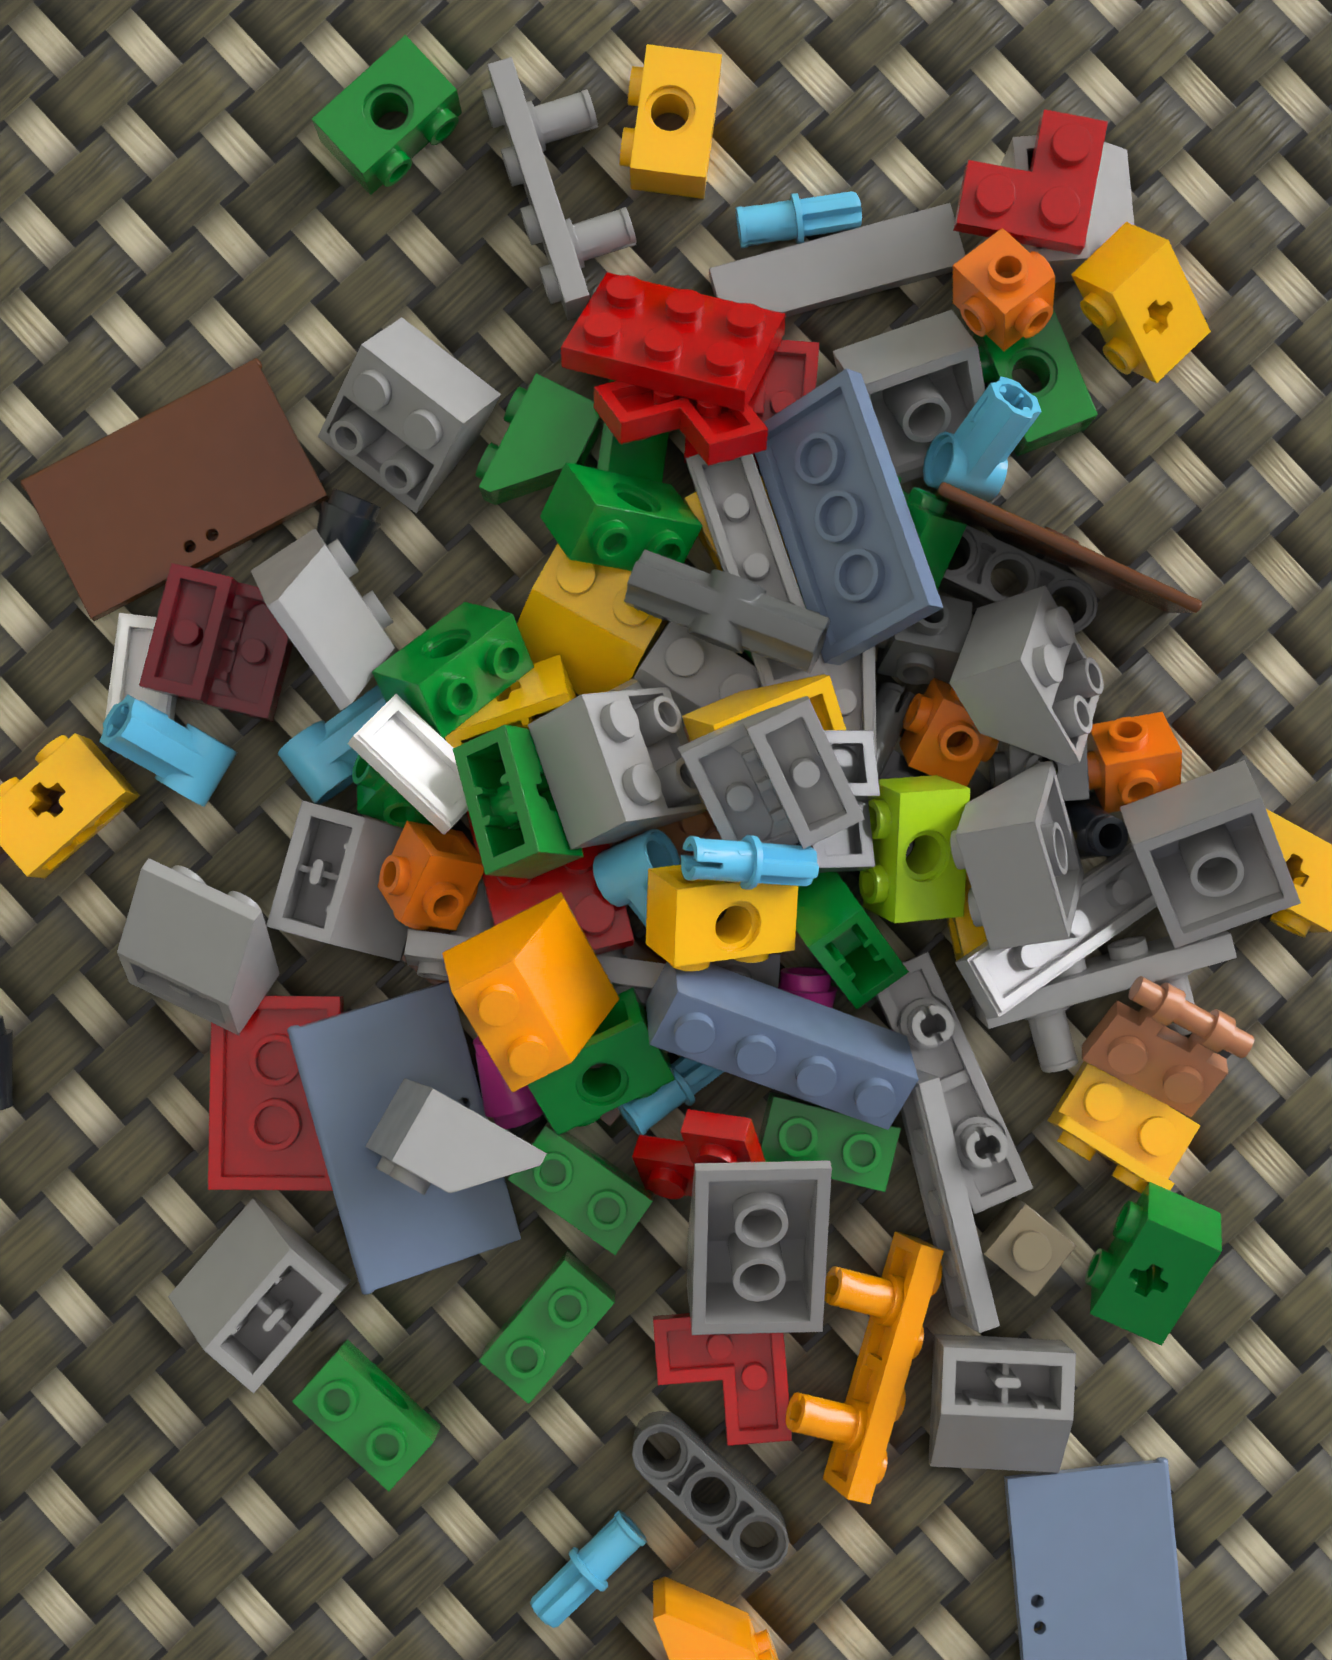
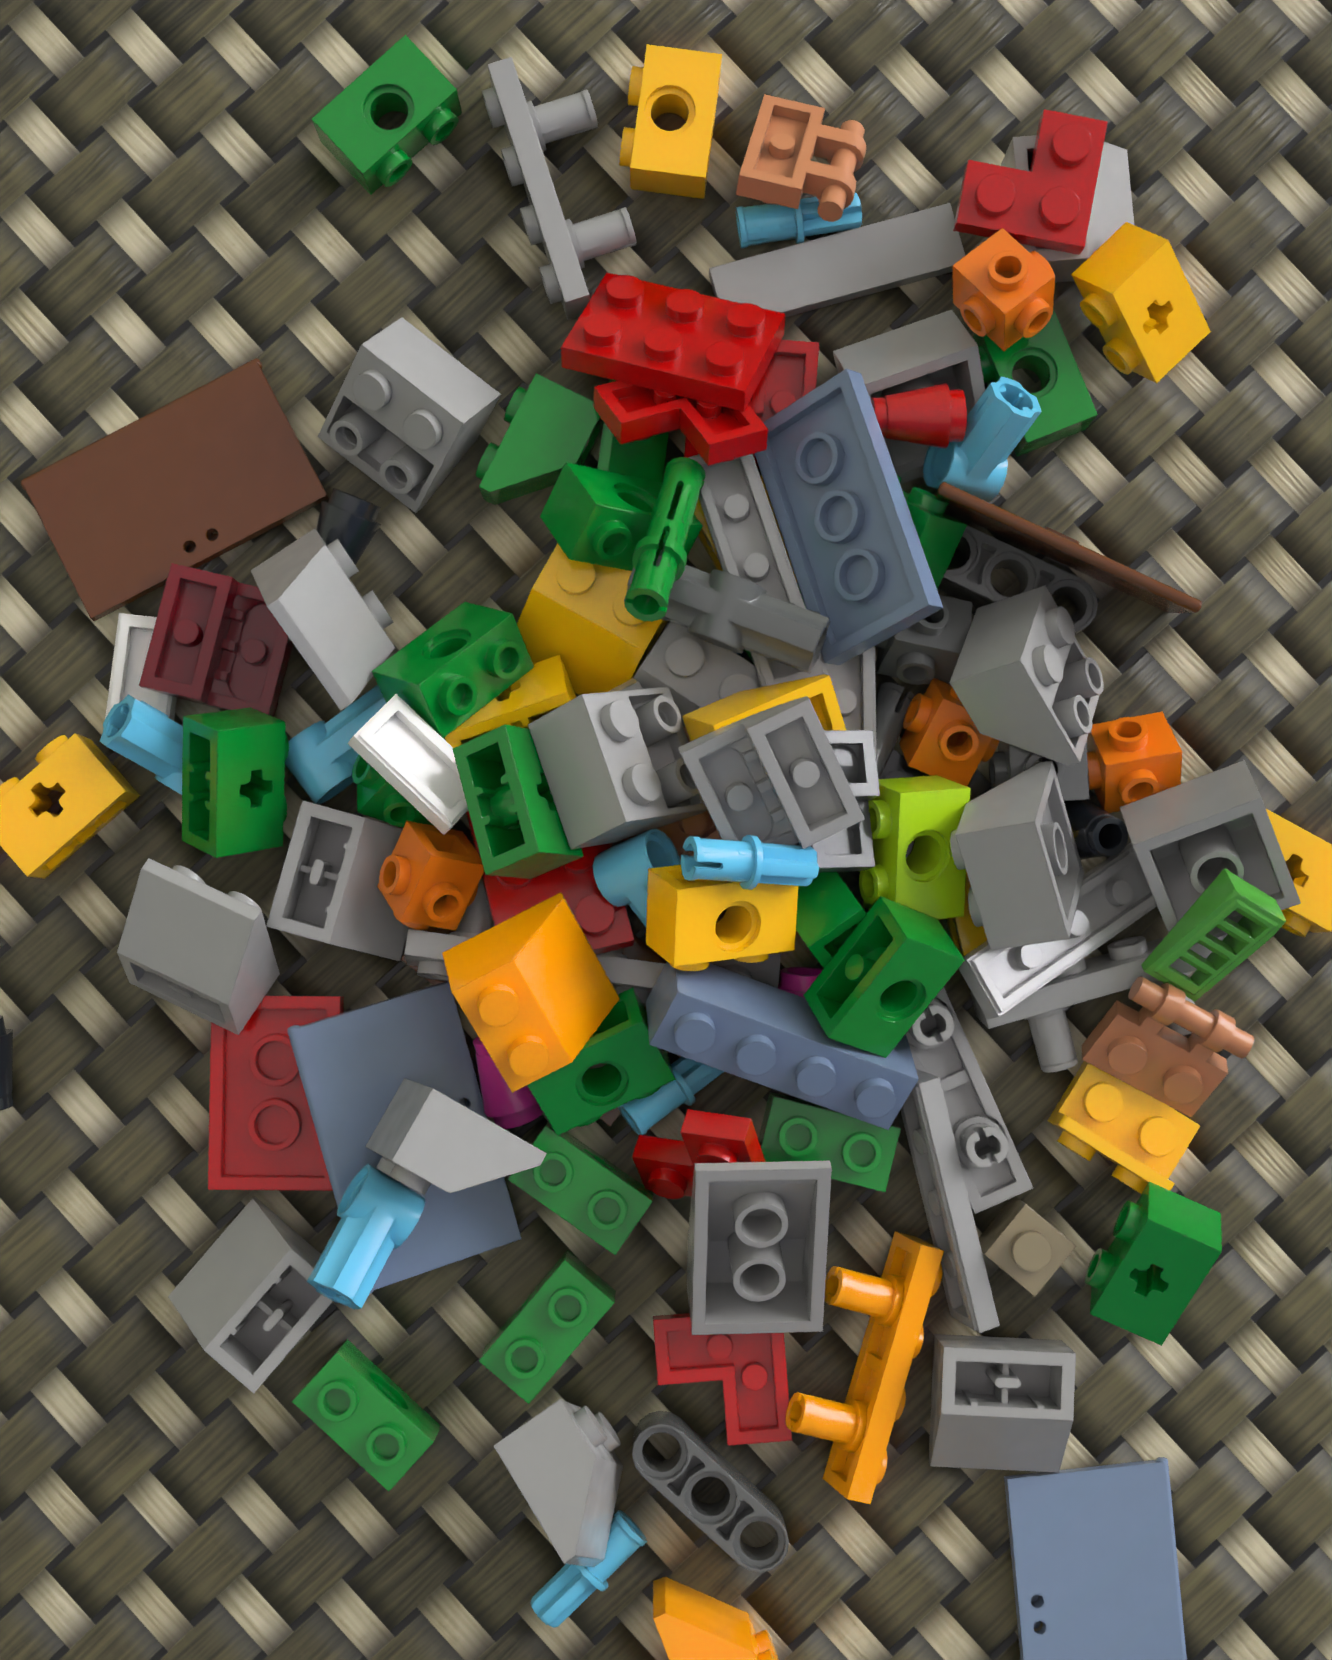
none -> green brick [182,707,289,858]
none -> medium azure piece [307,1164,425,1310]
none -> light grey slope [494,1399,623,1567]
none -> green pin [624,457,706,622]
none -> nougat plate [736,94,866,222]
none -> green brick [803,896,965,1058]
none -> red cone [870,383,967,449]
none -> bright green slope [1141,868,1286,1002]

